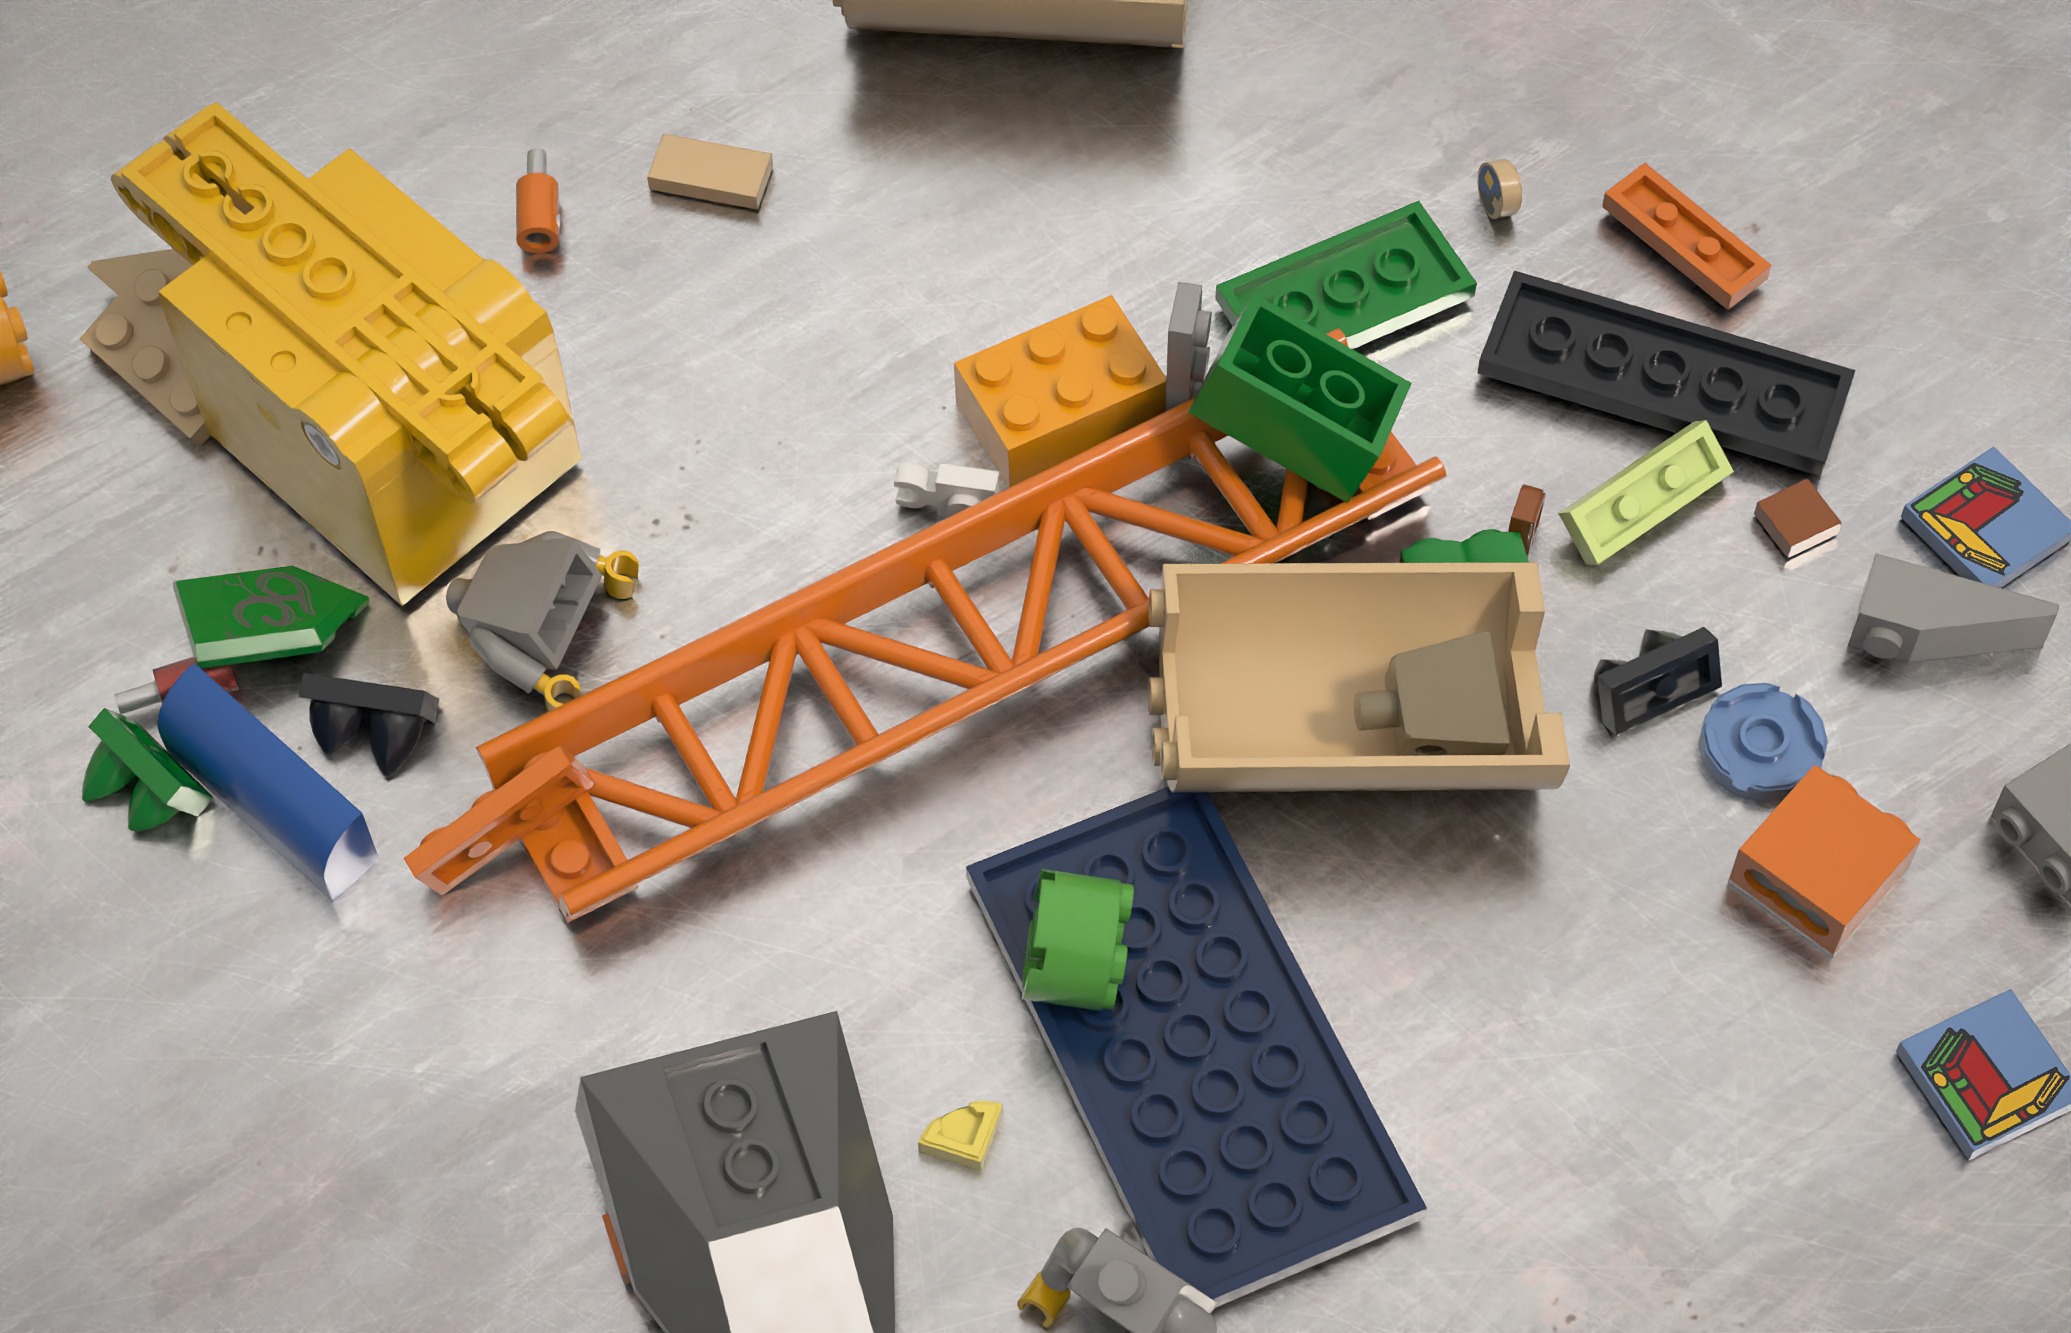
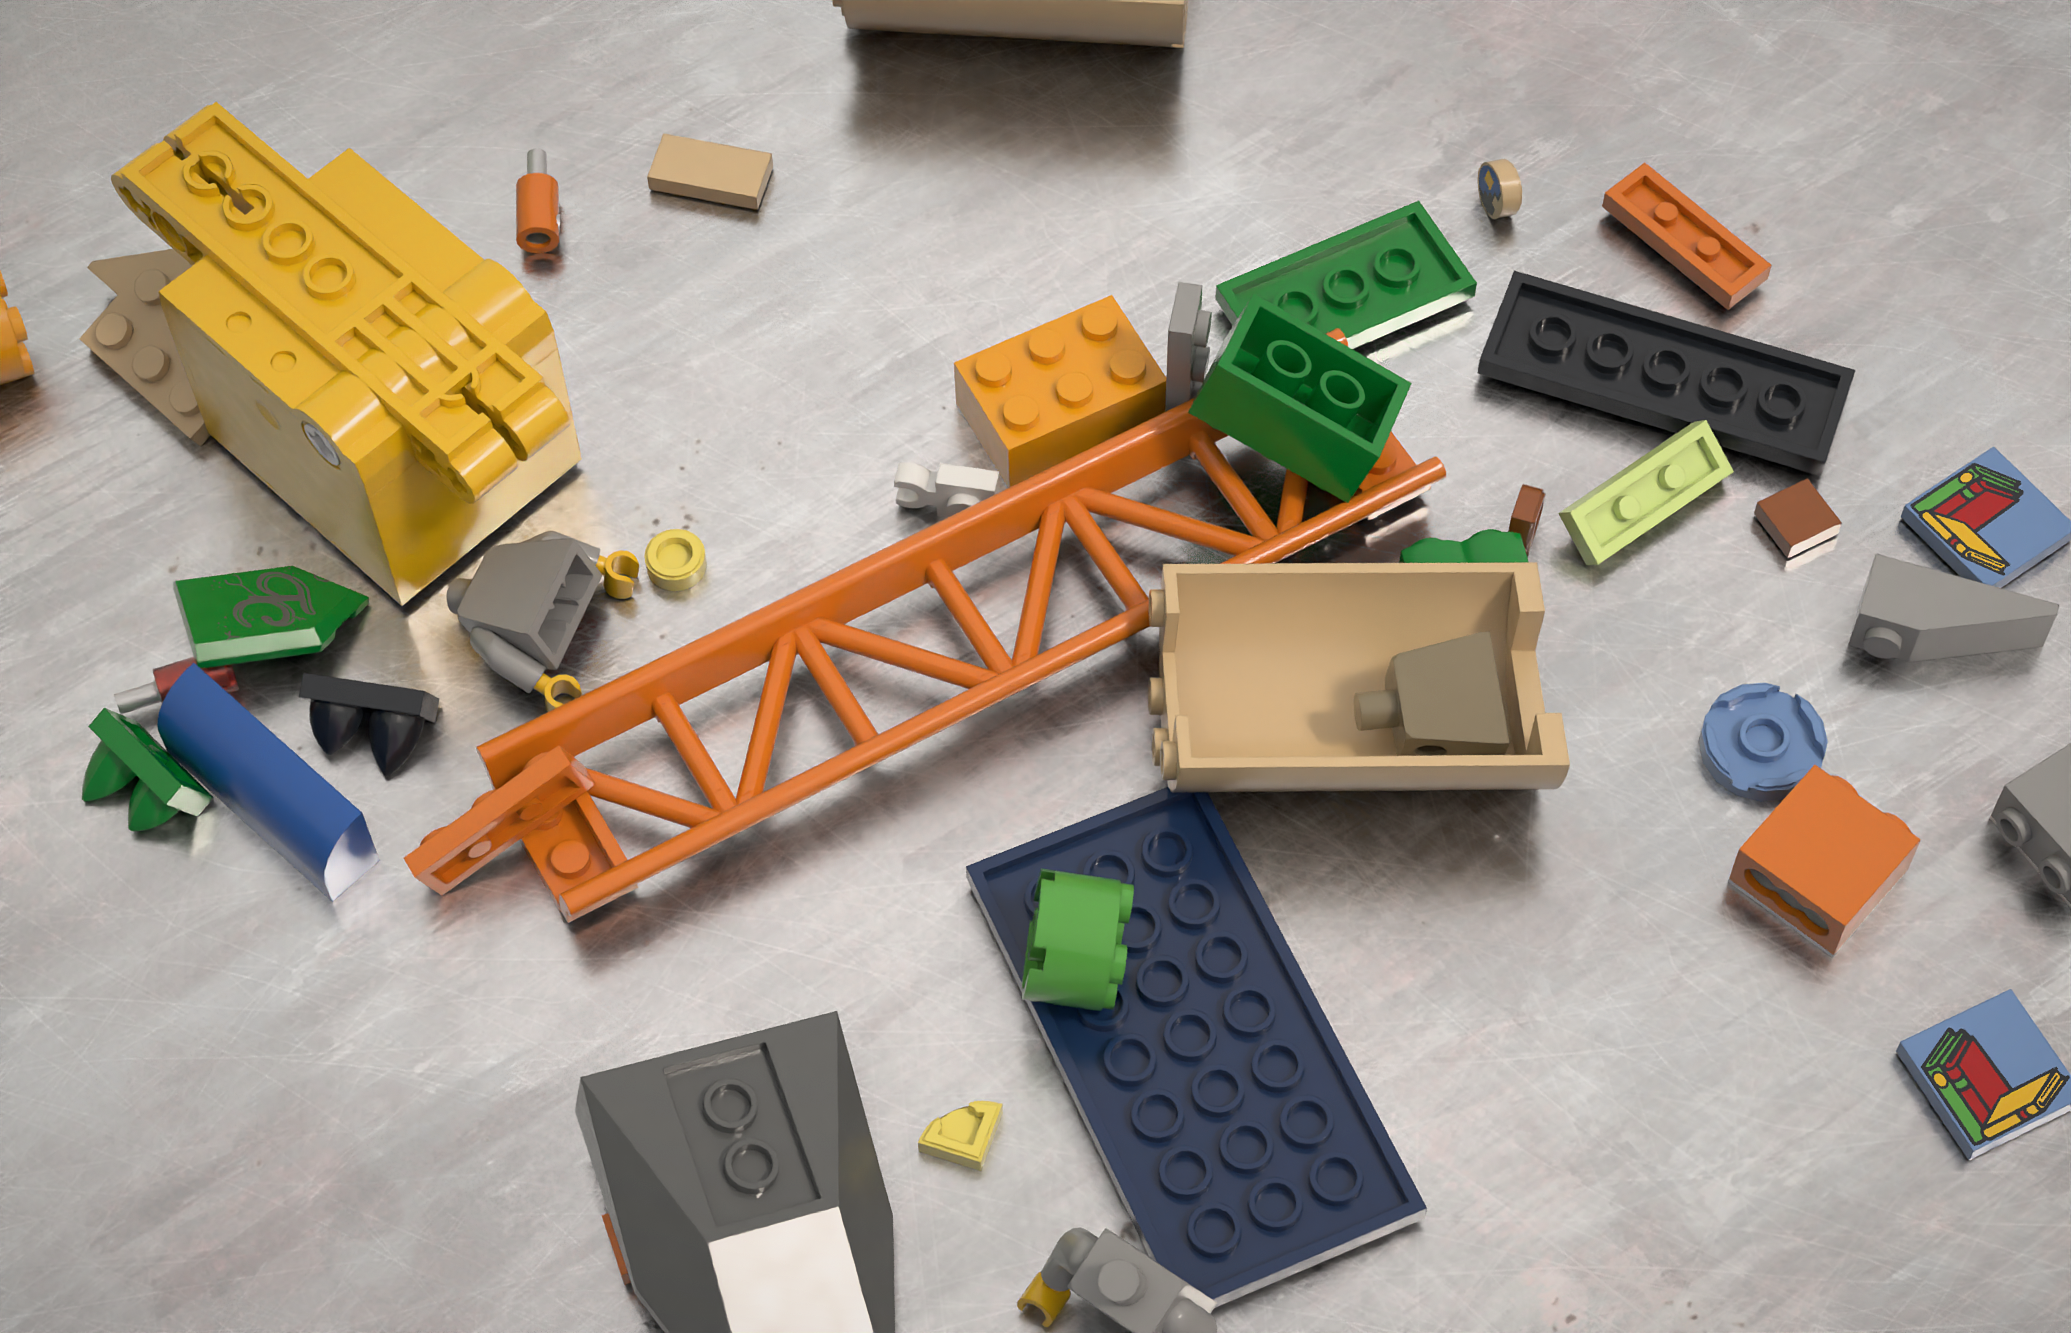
black tile [1593,627,1722,736] -> none
none -> light yellow tile [644,529,707,591]

